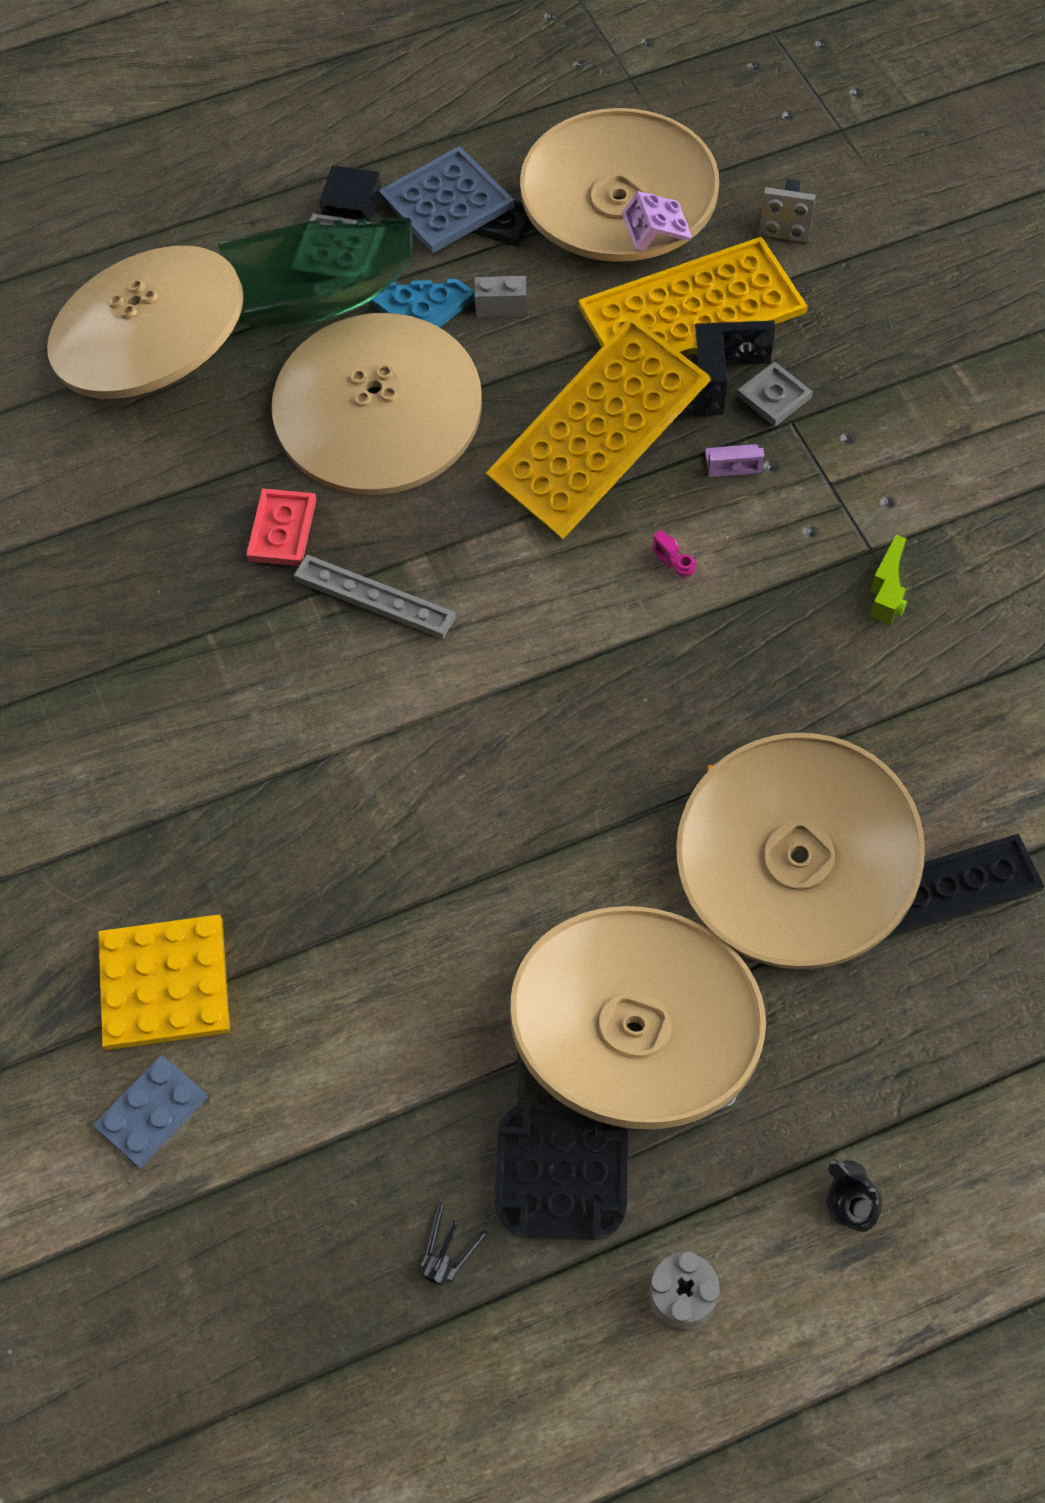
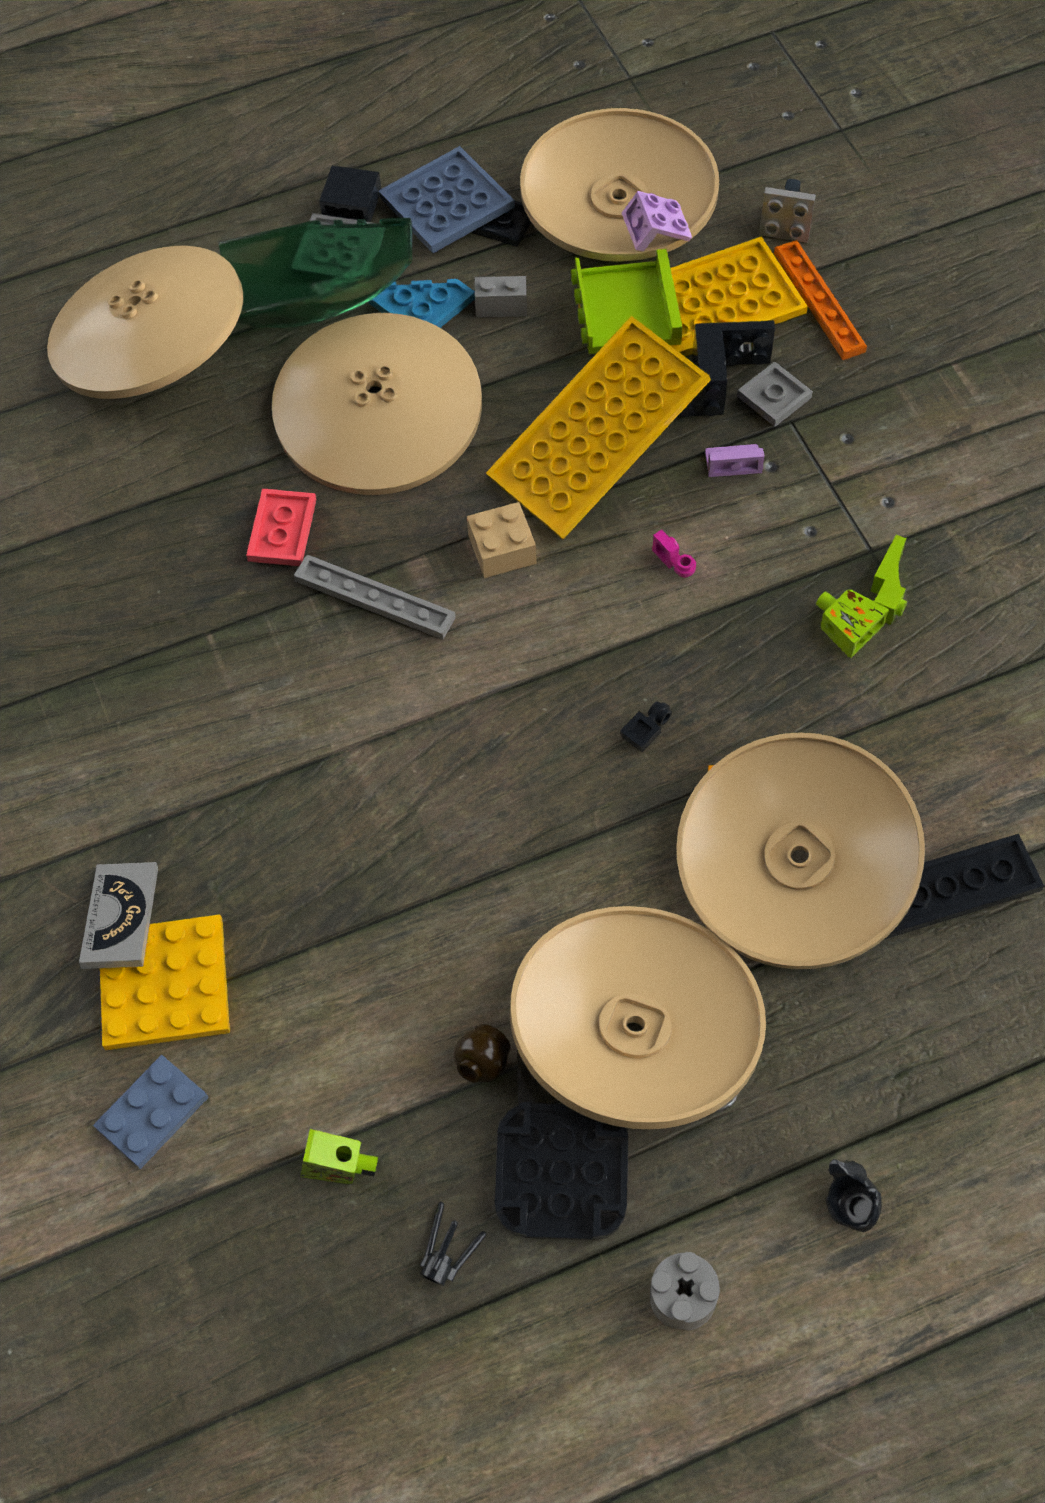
none -> light grey tile [79,862,158,969]
none -> lime torso [301,1129,378,1184]
none -> dark brown piece [454,1024,511,1083]
none -> tan brick [467,502,537,578]
none -> lime panel [571,249,682,354]
none -> black plate [620,701,672,753]
none -> orange tile [774,240,867,360]
none -> lime torso [816,590,889,658]

